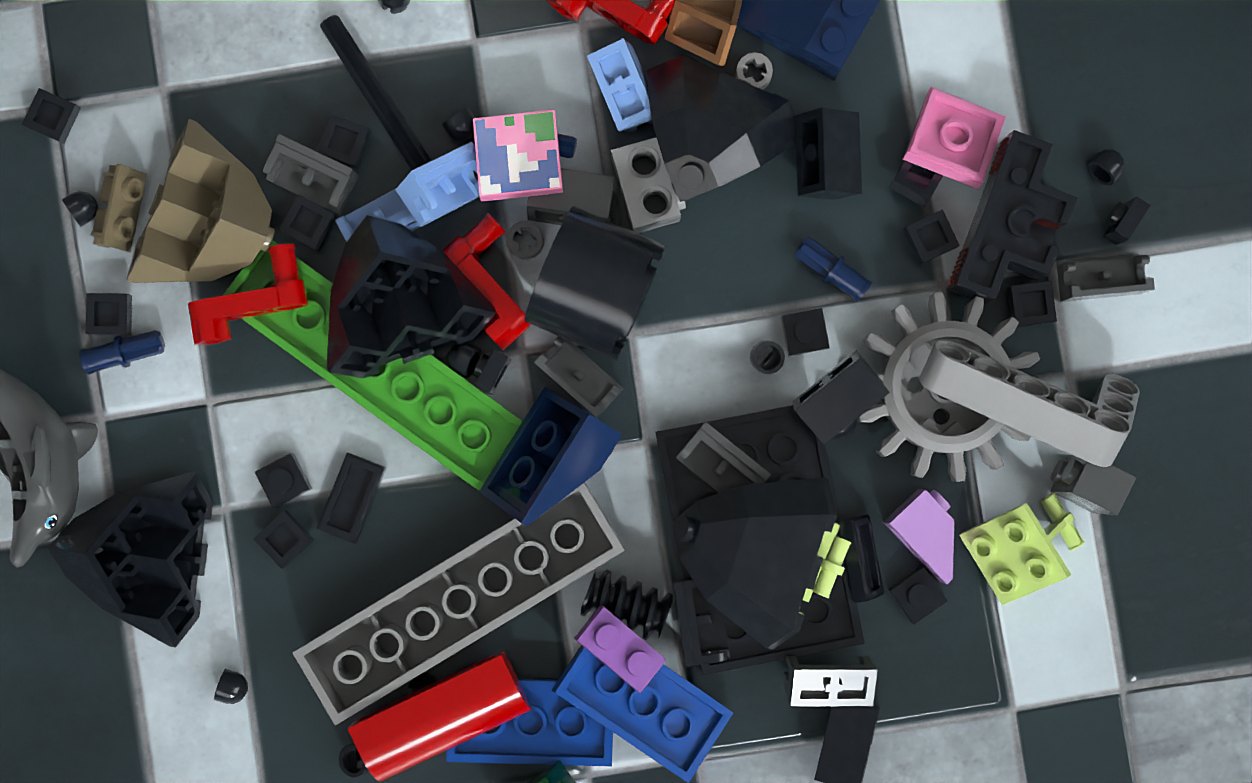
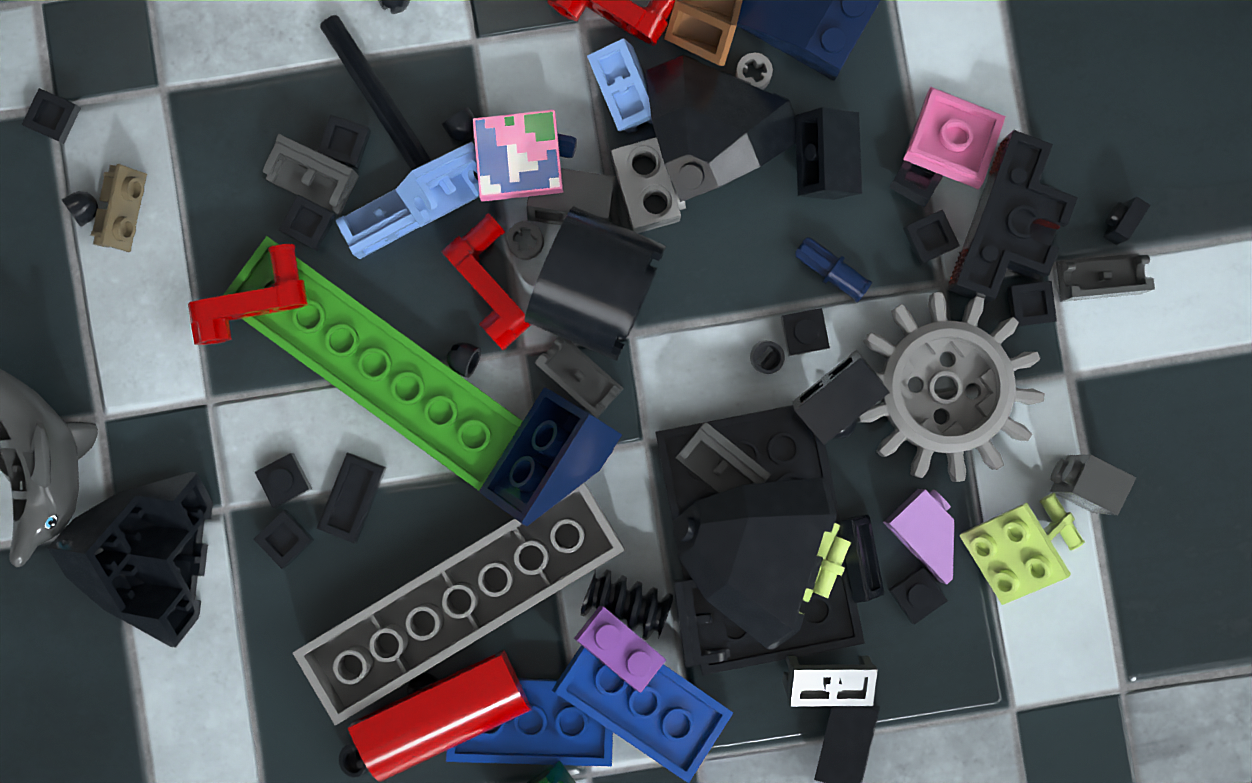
dark blue axle [79,330,165,375] -> none
black plate [85,293,132,336] -> none
dark tan brick [127,119,274,283] -> none
black hinge [214,668,248,704] -> none
black brick [327,215,496,378] -> none
black plate [473,349,511,395] -> none
light grey beam [919,339,1140,467] -> none
black hinge [1087,149,1125,185] -> none

